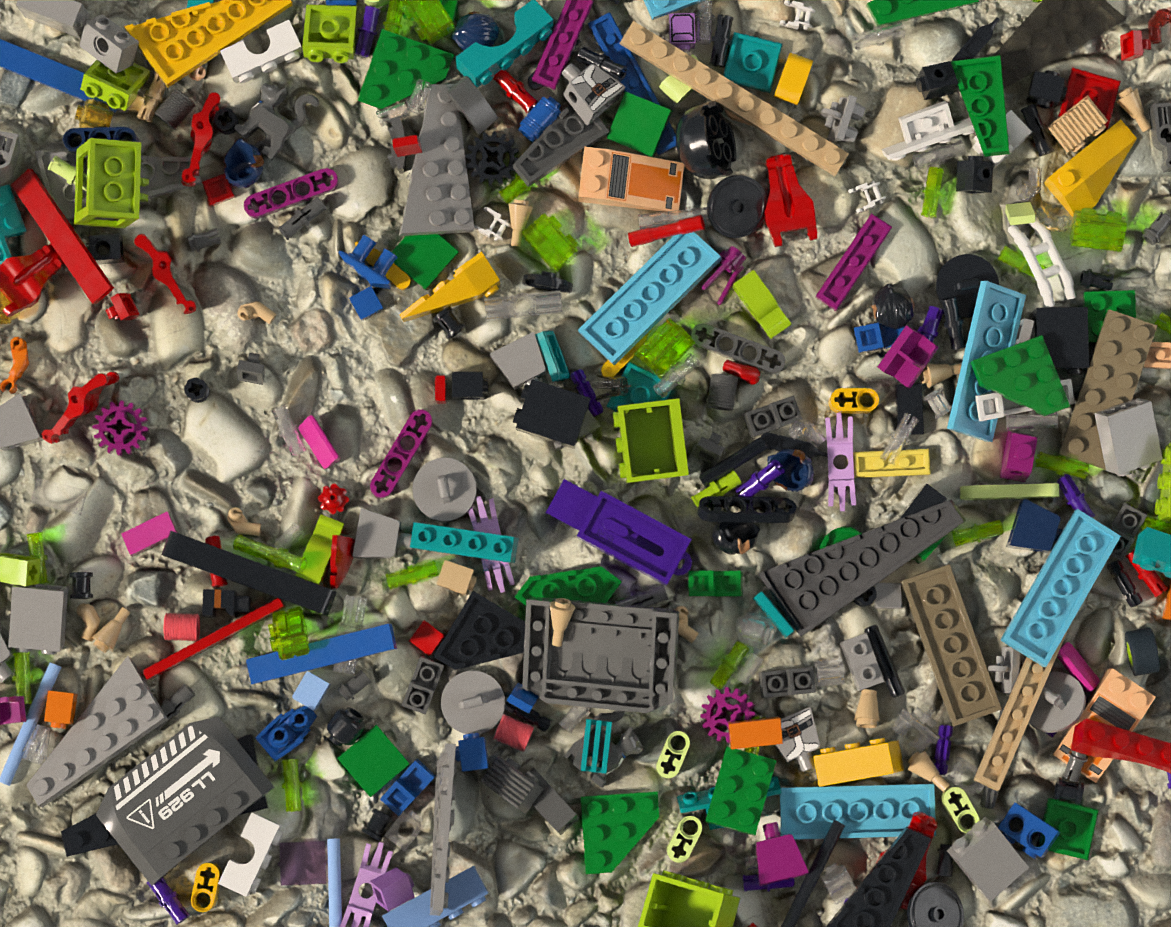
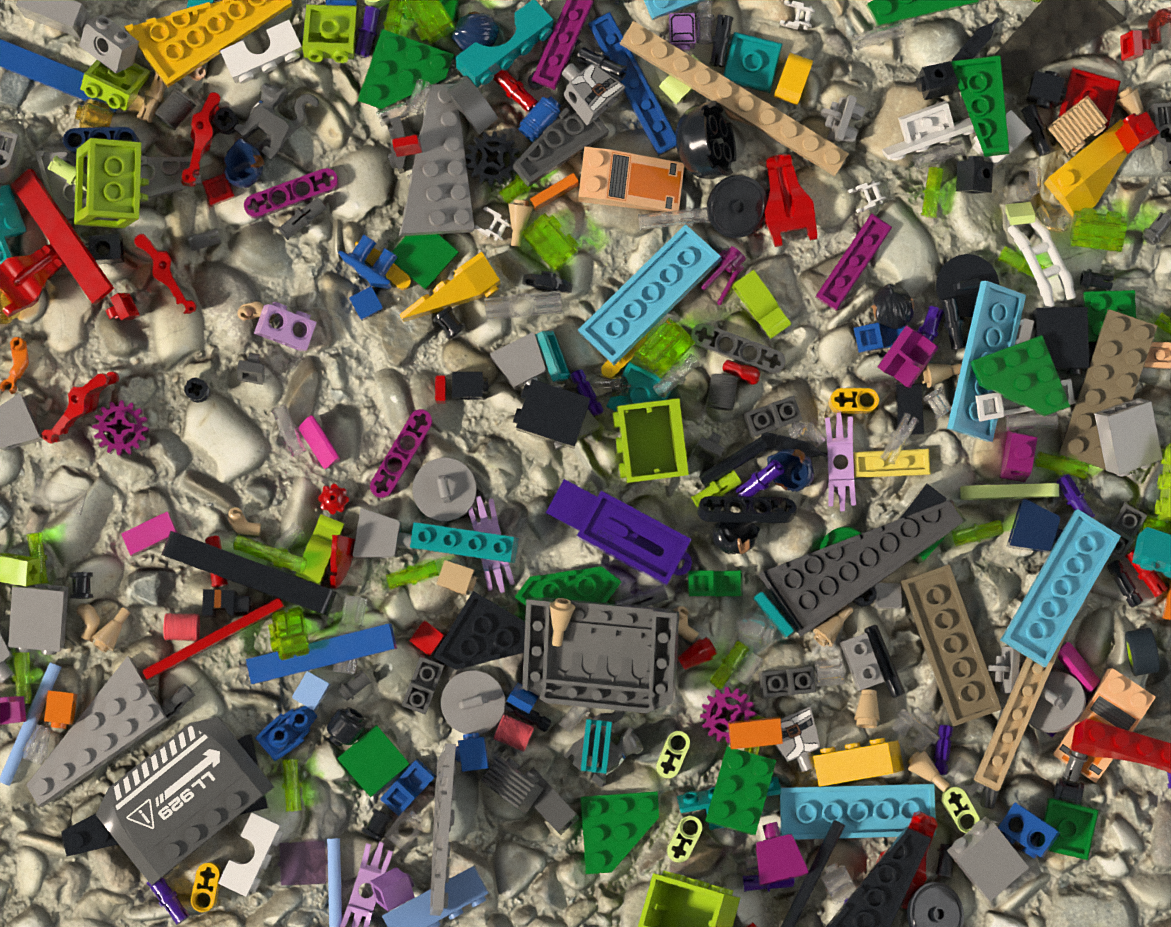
green tile [607,91,673,157] -> none
red piece [628,215,705,247] -> none
none -> lavender brick [254,302,317,351]
none -> orange tile [530,173,579,211]
none -> red cone [678,636,718,670]
none -> tan cone [813,605,853,647]
none -> red brick [1115,112,1159,154]

